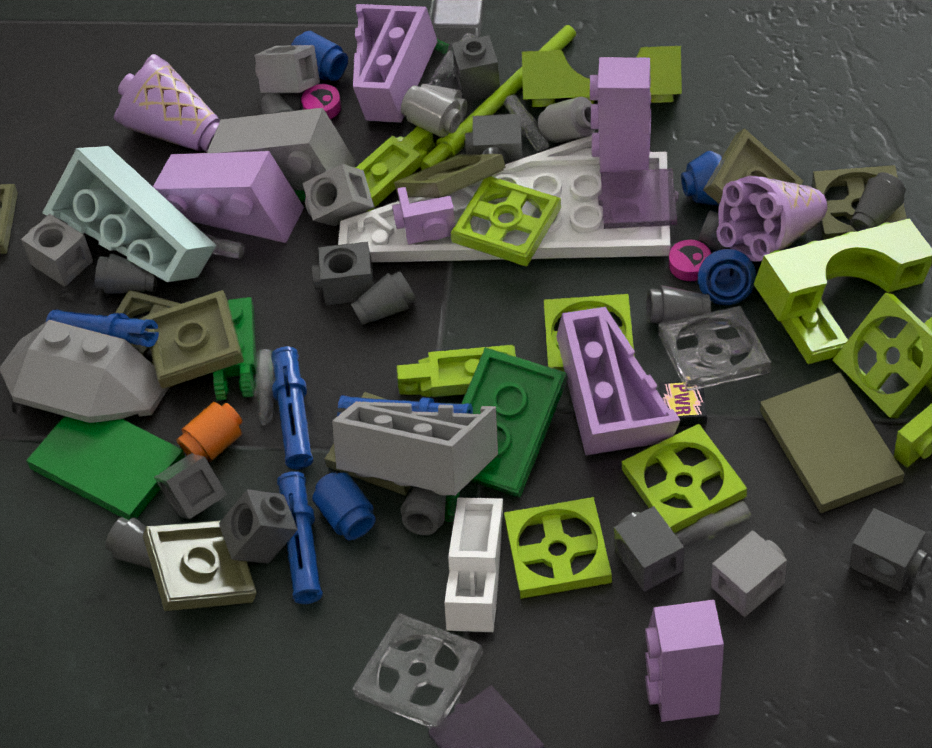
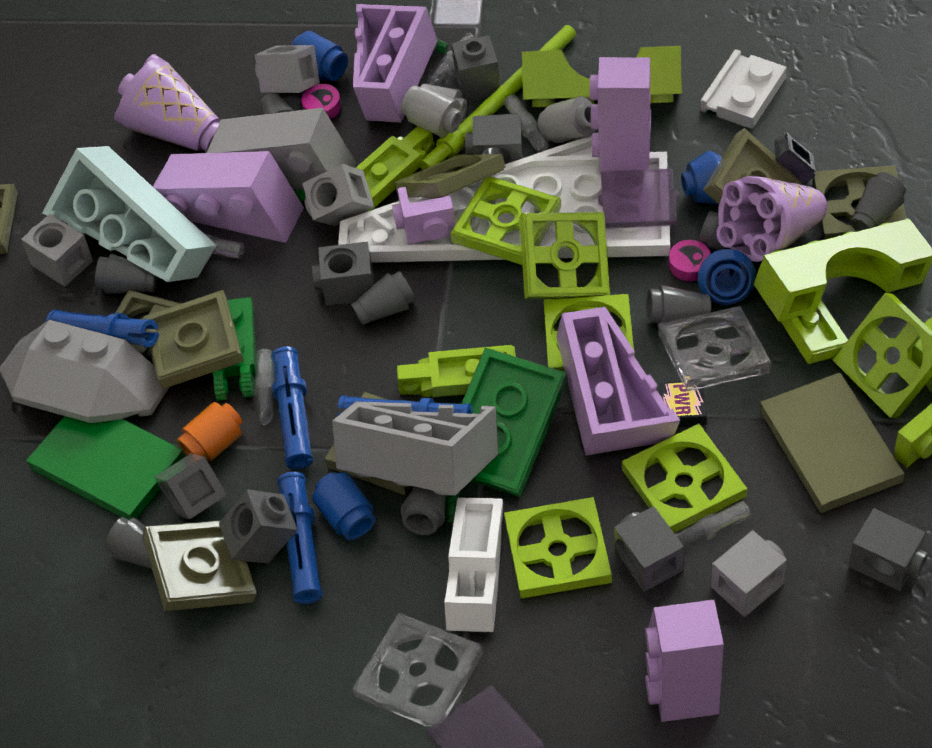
none -> lime piece [519,212,610,299]
none -> white plate [700,49,787,129]
none -> black tile [774,132,816,184]

